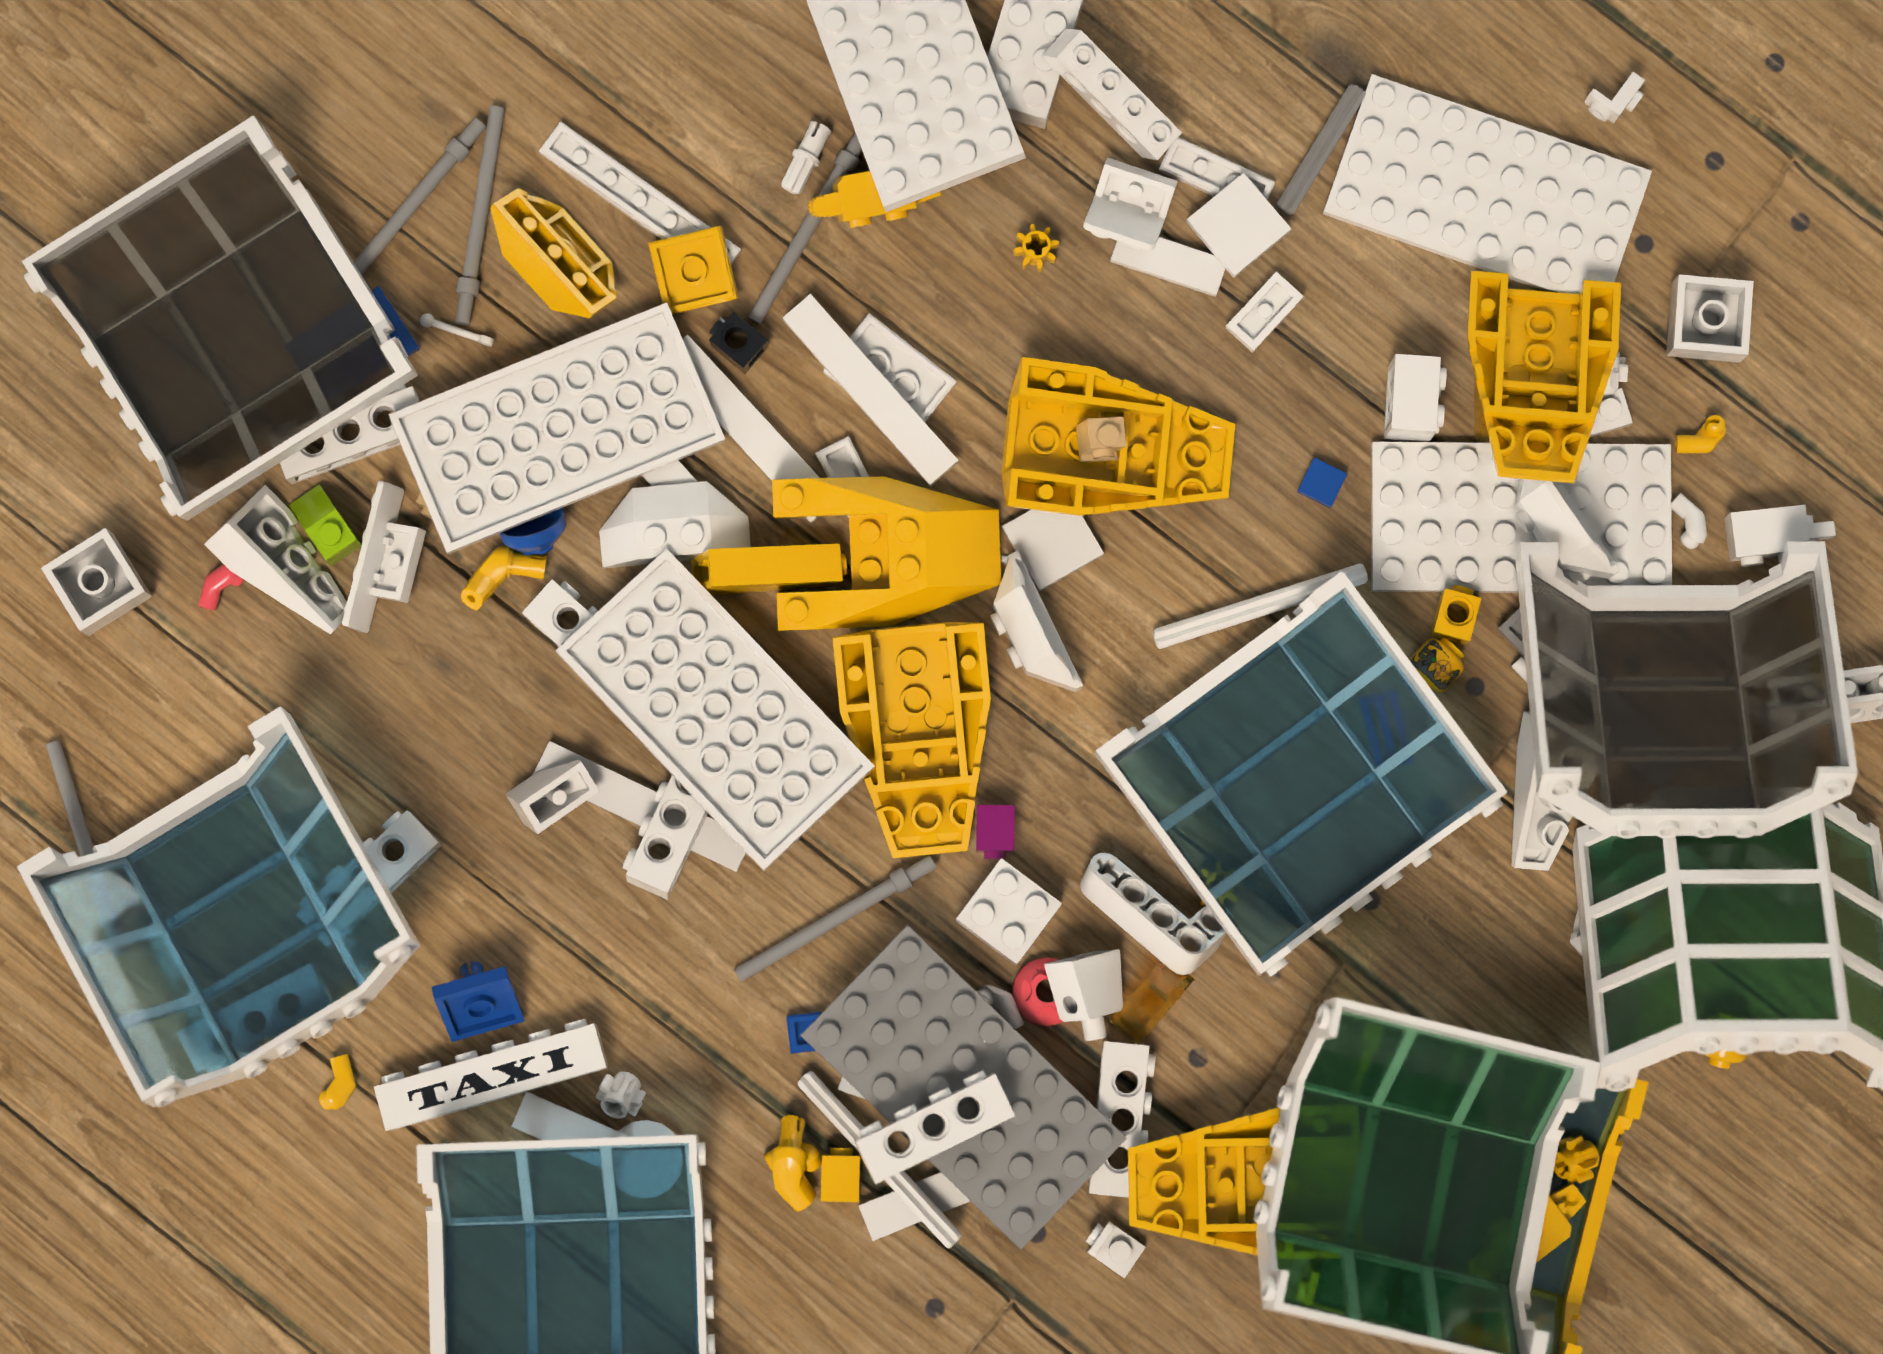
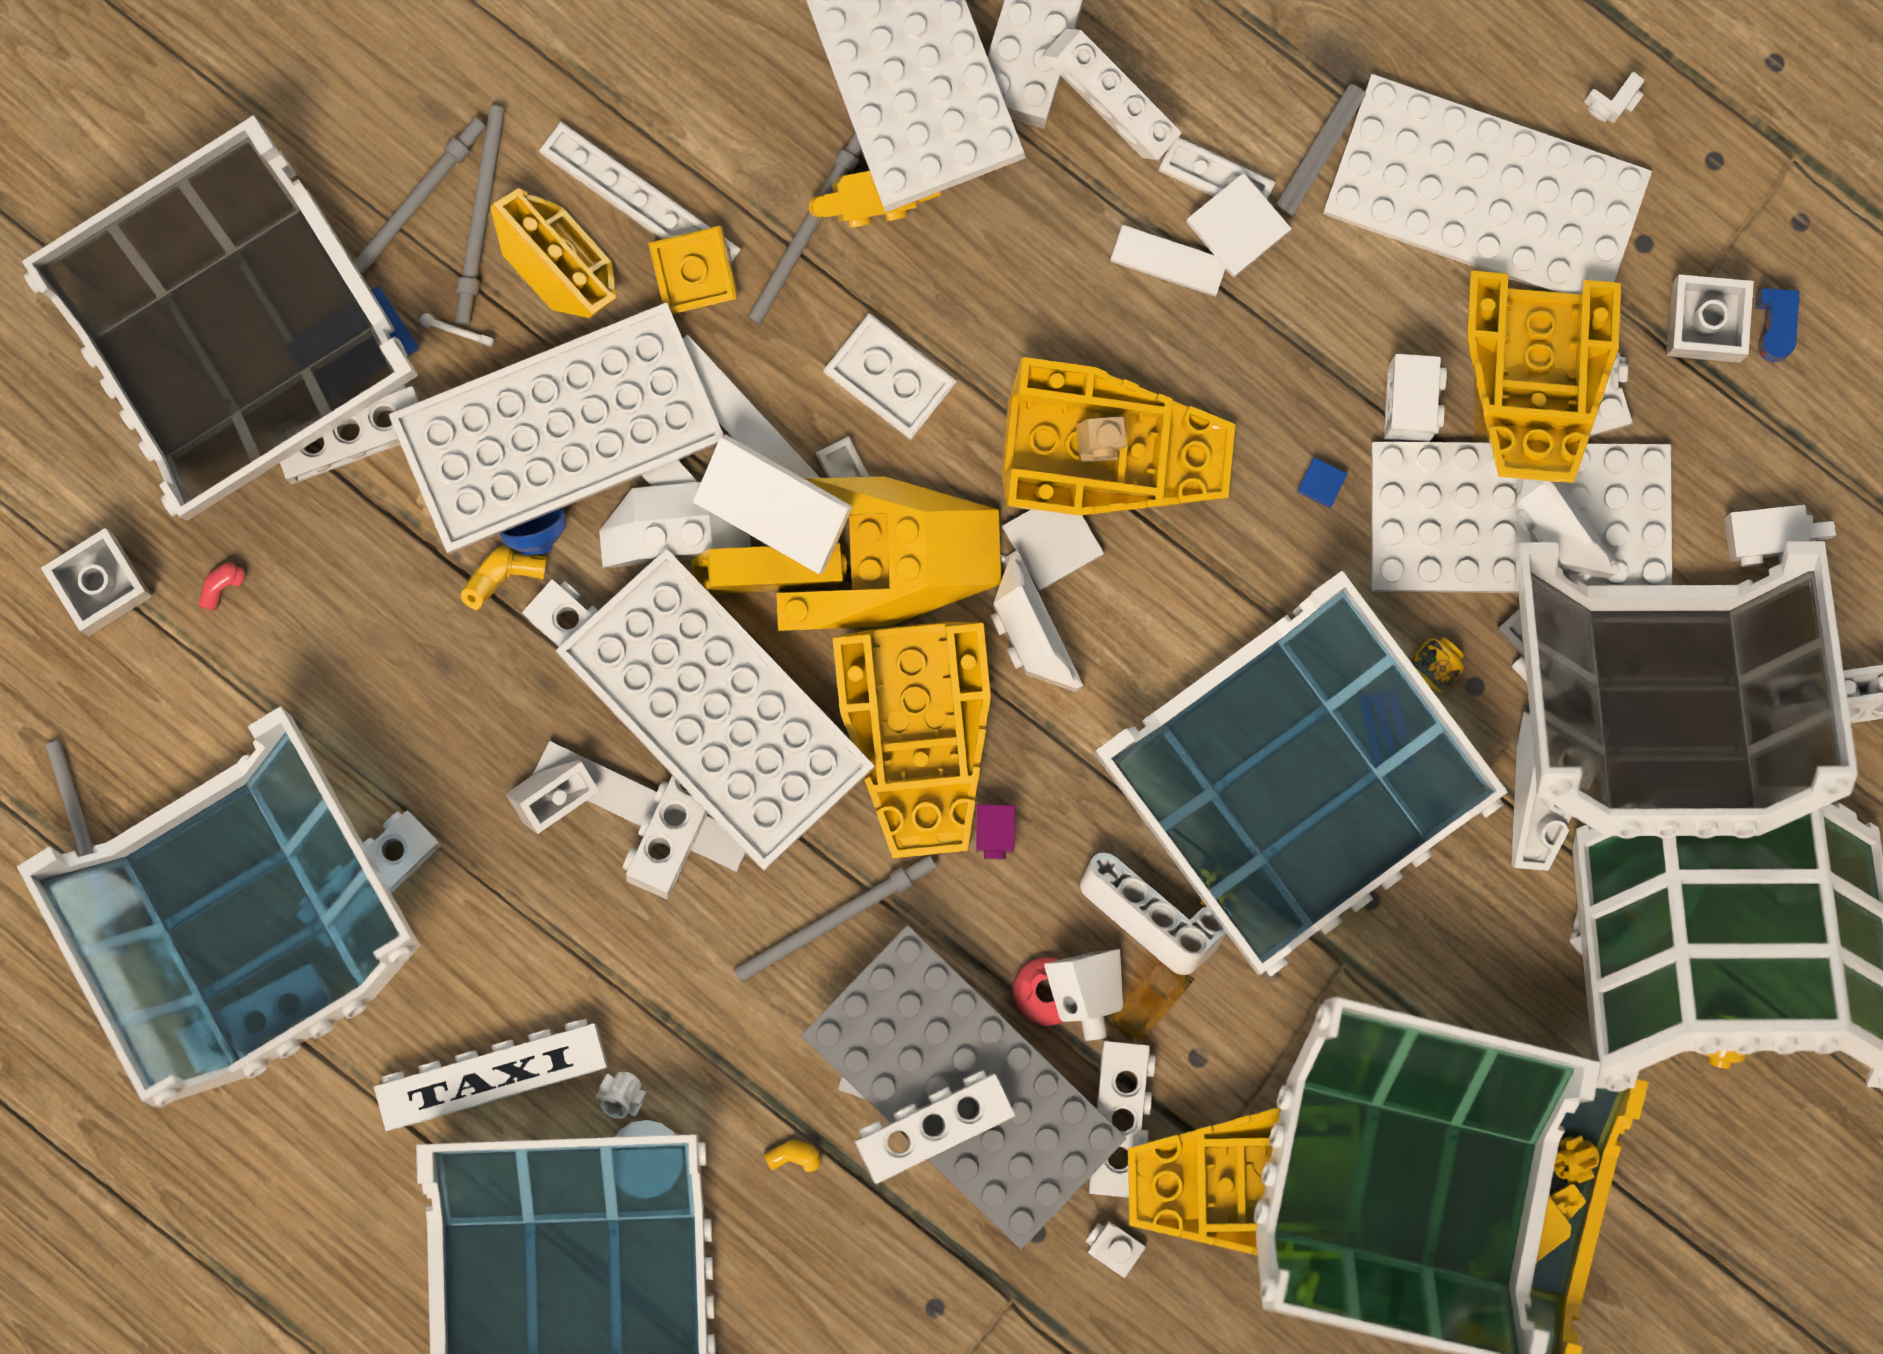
white wedge [204,485,347,634] -> none
lime slope [289,484,362,566] -> none
yellow arm [319,1054,356,1110] -> none
white bracket [342,481,426,633] -> none
blue tile [432,961,525,1042] -> none
white tile [511,1092,631,1172] -> none
black brick [709,311,769,374] -> none
yellow arm [772,1115,816,1212] -> none
white axle [781,121,832,194] -> none
white tile [782,294,958,486] -> none
blue tile [786,1012,822,1054] -> none
white axle [798,1071,962,1248] -> none
yellow brick [821,1148,861,1202] -> none
white tile [859,1172,970,1241] -> none
white brick [956,858,1062,966] -> none
white arm [976,985,1024,1029] -> none
yellow gear [1013,224,1059,272] -> none
white bracket [1083,157,1178,251] -> none
white axle [1153,563,1368,649] -> none
white plate [1225,272,1304,353] -> none
yellow brick [1430,585,1482,646] -> none
white arm [1671,493,1707,549] -> none
yellow arm [1675,415,1726,454] -> none
none -> white tile [693,435,853,574]
none -> blue leg [1755,288,1800,363]

